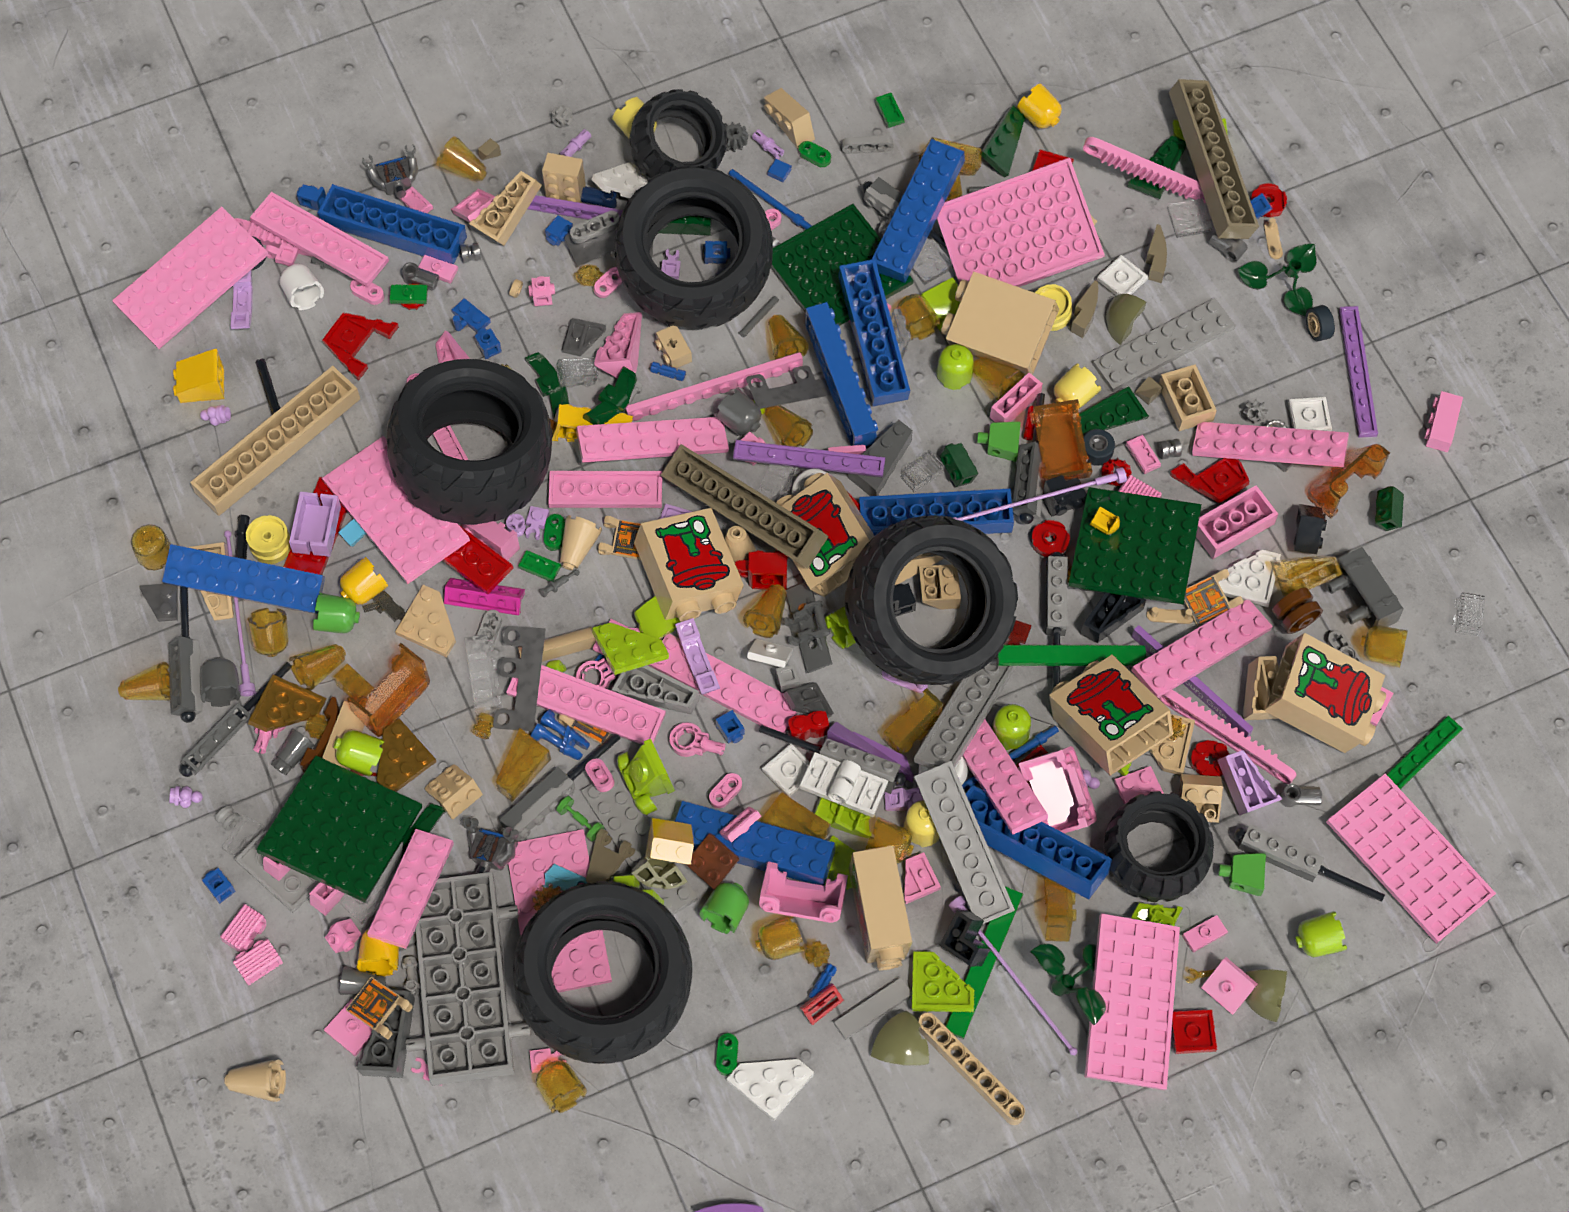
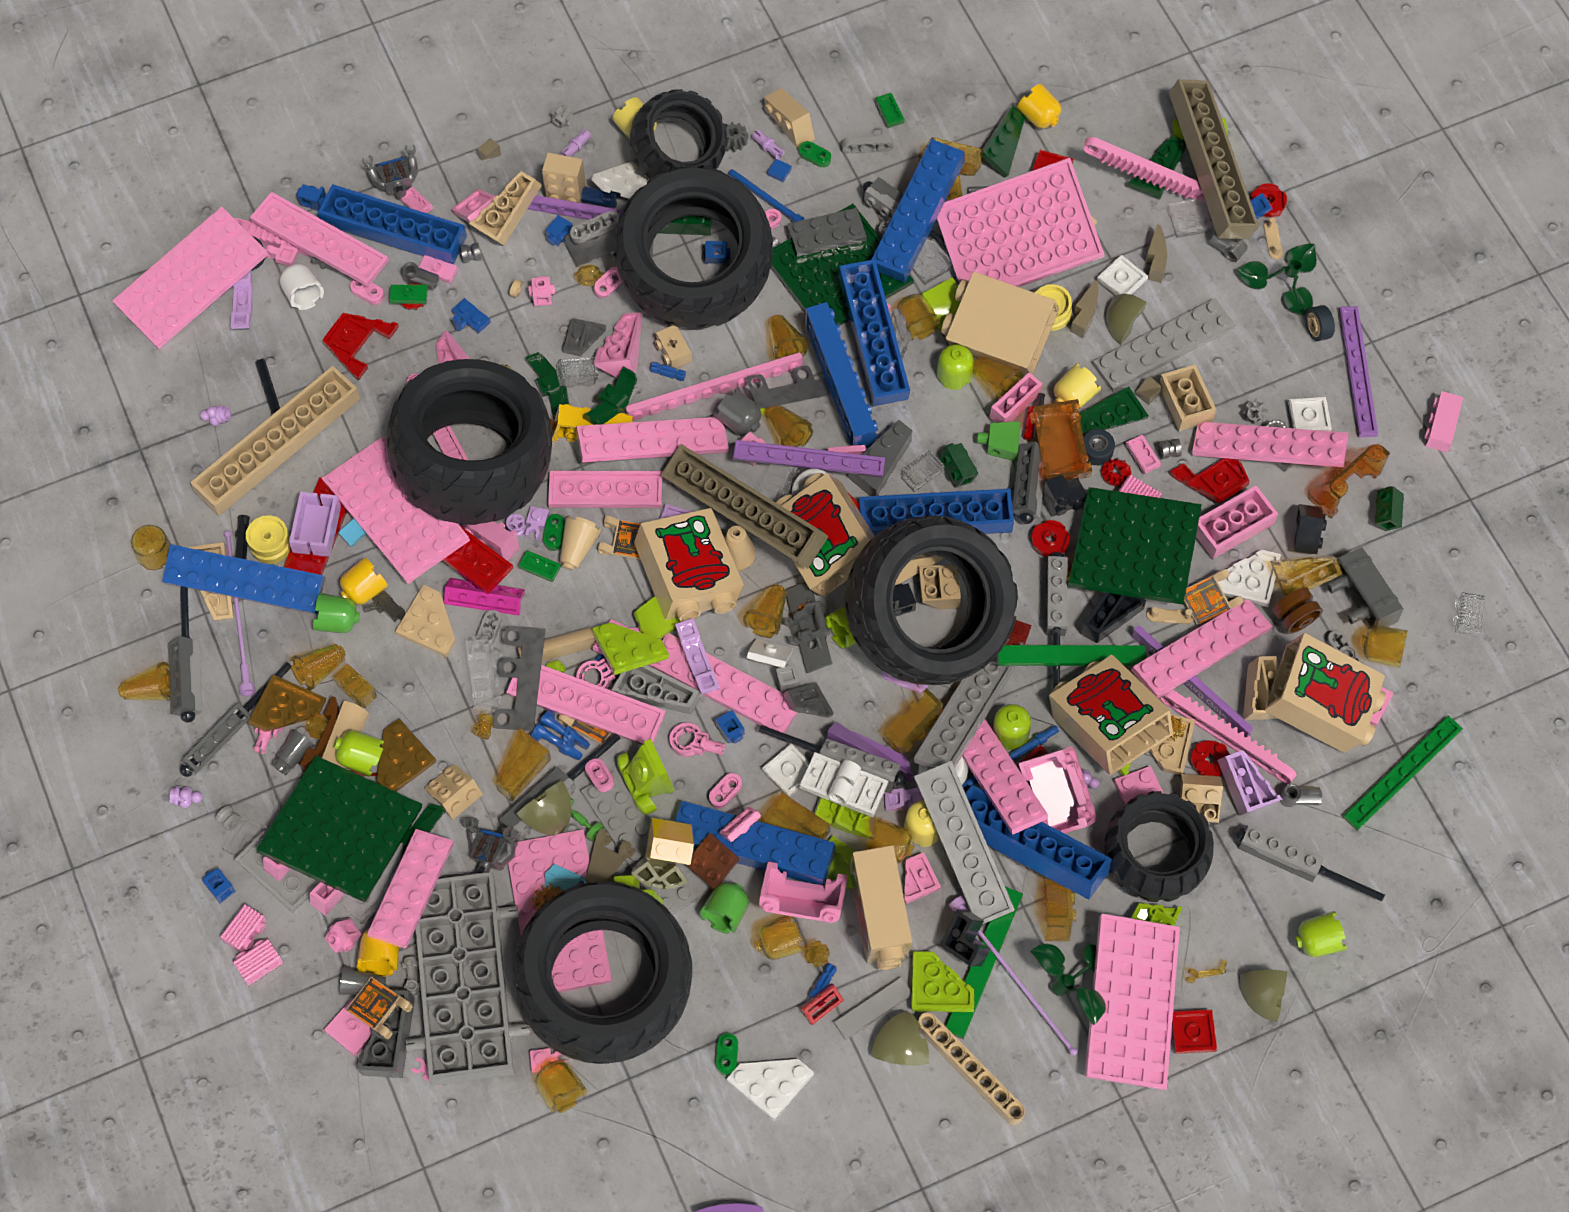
flat silver wing [139,583,178,622] -> none
yellow slope [173,349,225,403] -> none
dark grey cylinder [200,657,241,707] -> none
tan cone [225,1060,286,1102] -> none
clear yellow cylinder [247,608,289,657] -> none
clear orange windscreen [347,643,430,737] -> none
clear yellow cone [436,136,487,182] -> none
blue brick [474,328,502,360] -> none
dark grey piece [539,569,580,598] -> none
lavender plate [661,249,681,280] -> none
red hinge [735,550,788,590] -> none
dark grey bar [739,296,779,338] -> none
red brick [788,711,829,740] -> none
lavender piece [953,467,1127,521] -> none
yellow plate [1090,507,1120,535] -> none
bright pink plate [1182,915,1228,953] -> none
bright pink plate [1201,957,1258,1015] -> none
bright green torso [1218,853,1266,896] -> none
bright pink plate [1326,774,1496,944] -> none
none -> olive brick [516,780,572,836]
none -> dark grey plate [788,208,867,257]

